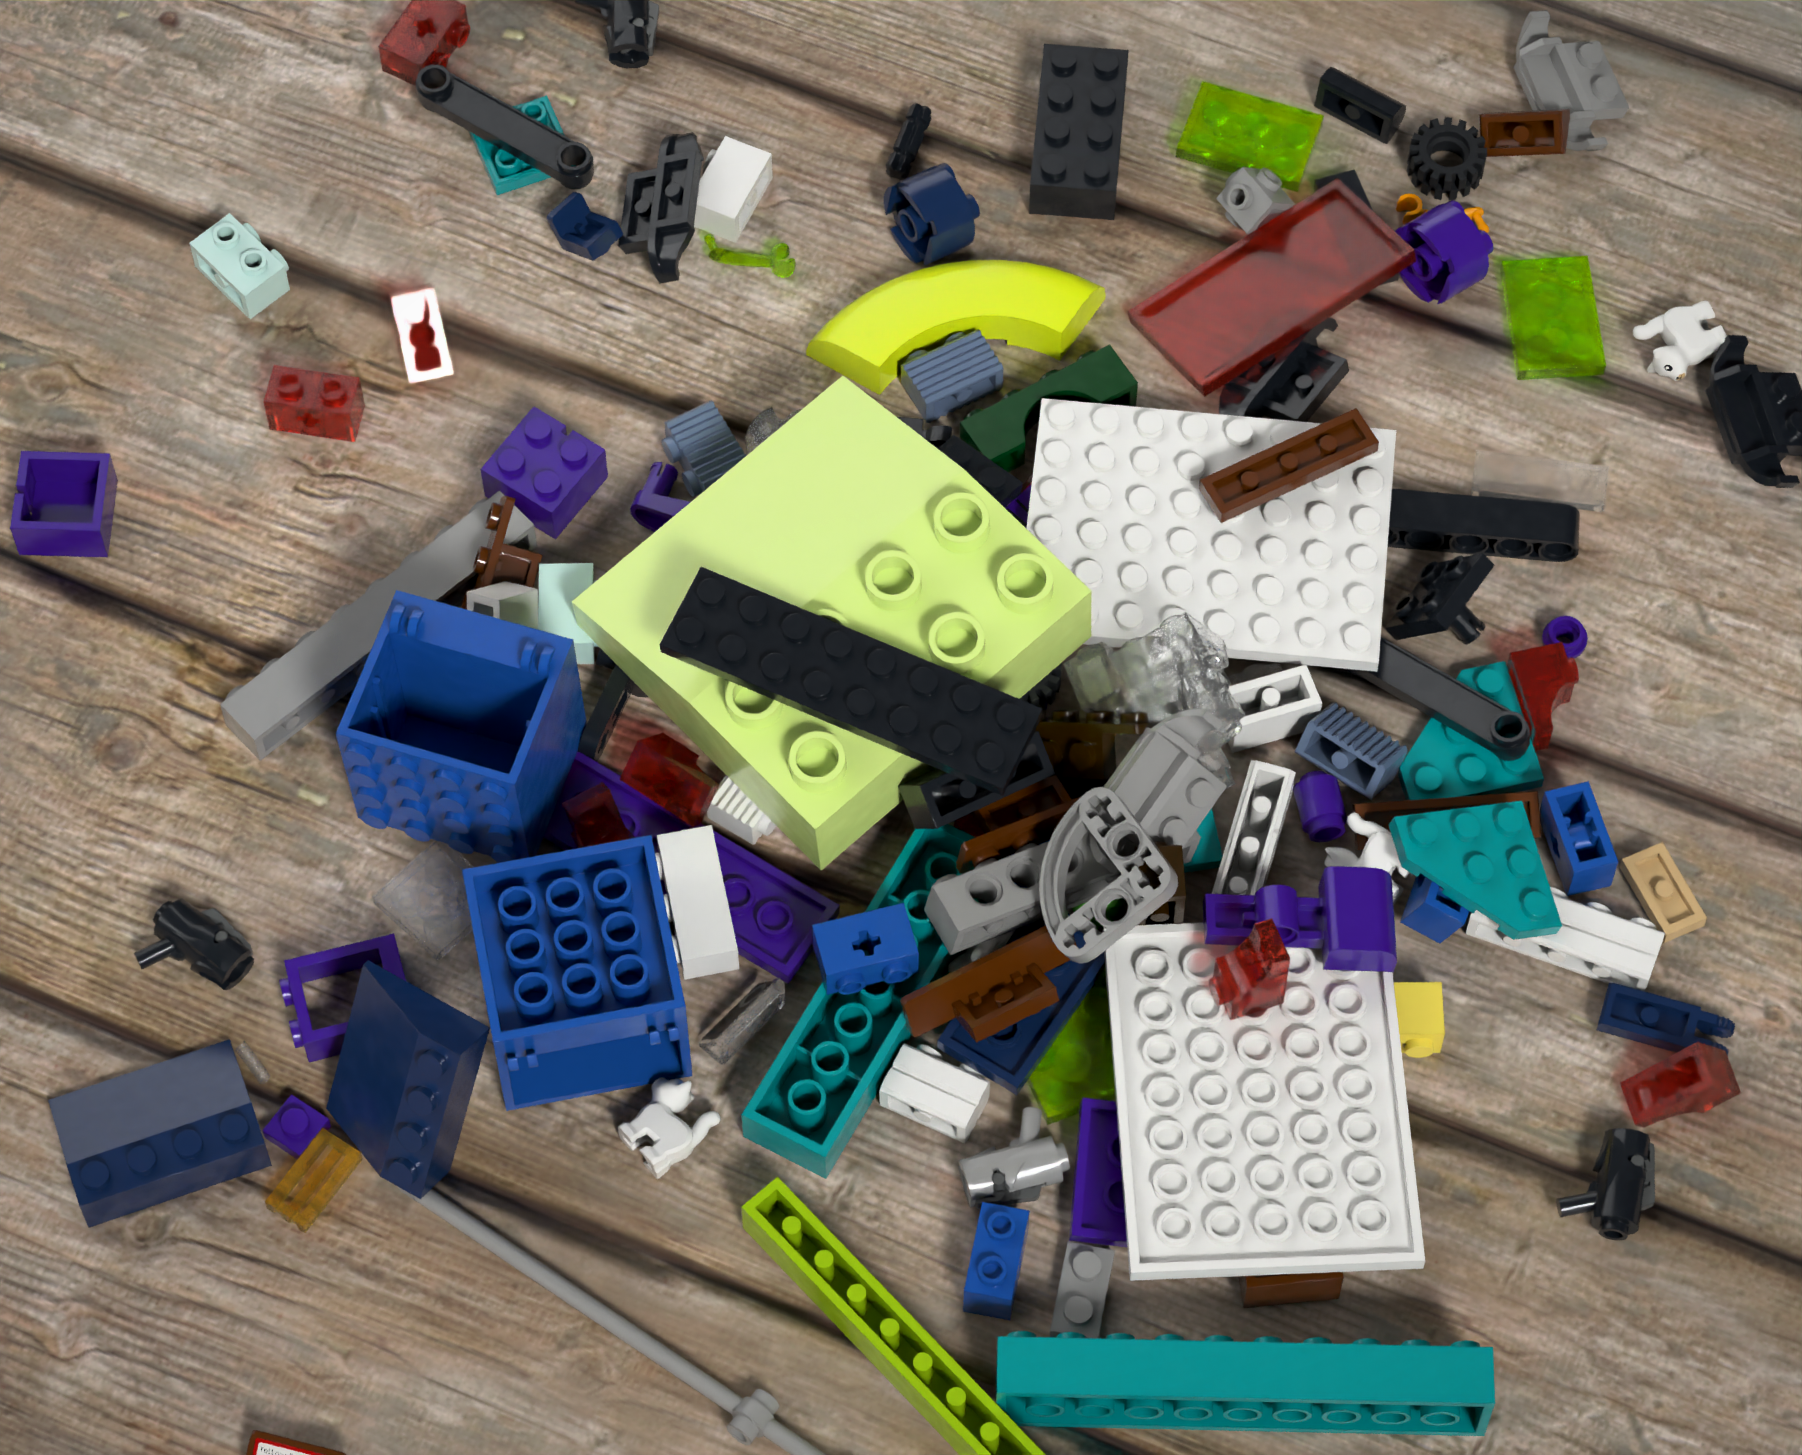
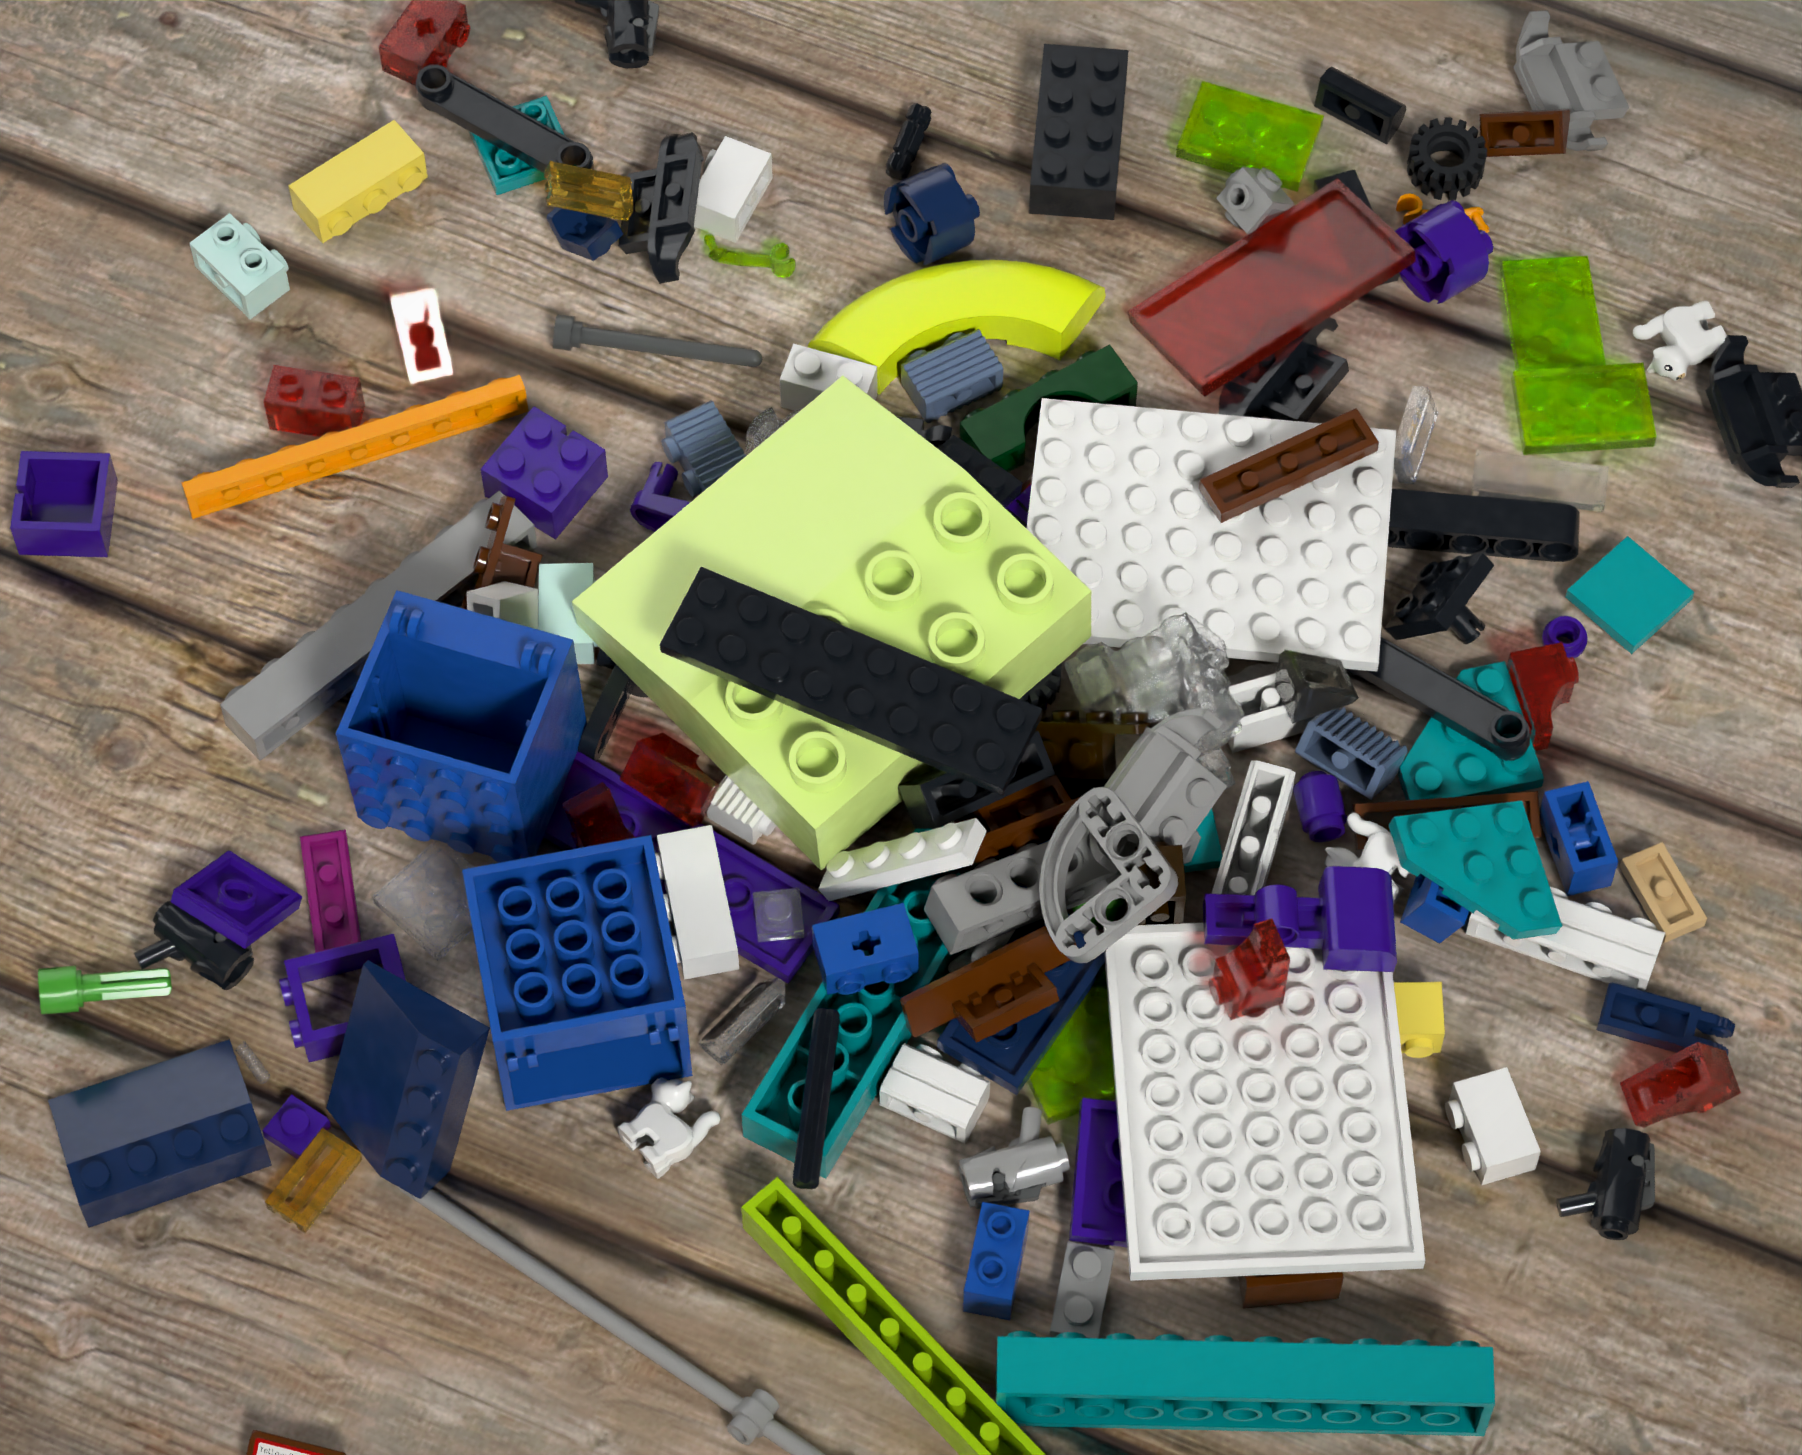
none -> bright green piece [38,966,172,1014]
none -> dark purple tile [170,850,302,949]
none -> light orange plate [181,375,529,519]
none -> light yellow brick [288,120,428,243]
none -> magenta tile [300,829,362,953]
none -> clear yellow tile [544,161,633,221]
none -> dark grey piece [553,314,763,367]
none -> clear plate [753,888,804,942]
none -> white brick [780,344,878,412]
none -> black axle [793,1008,840,1190]
none -> white plate [818,818,987,901]
none -> clear smoke slope [1275,650,1359,724]
none -> clear tile [1393,386,1438,484]
none -> white brick [1445,1067,1541,1185]
none -> clear neon green plate [1511,362,1657,455]
none -> teal tile [1565,536,1694,654]

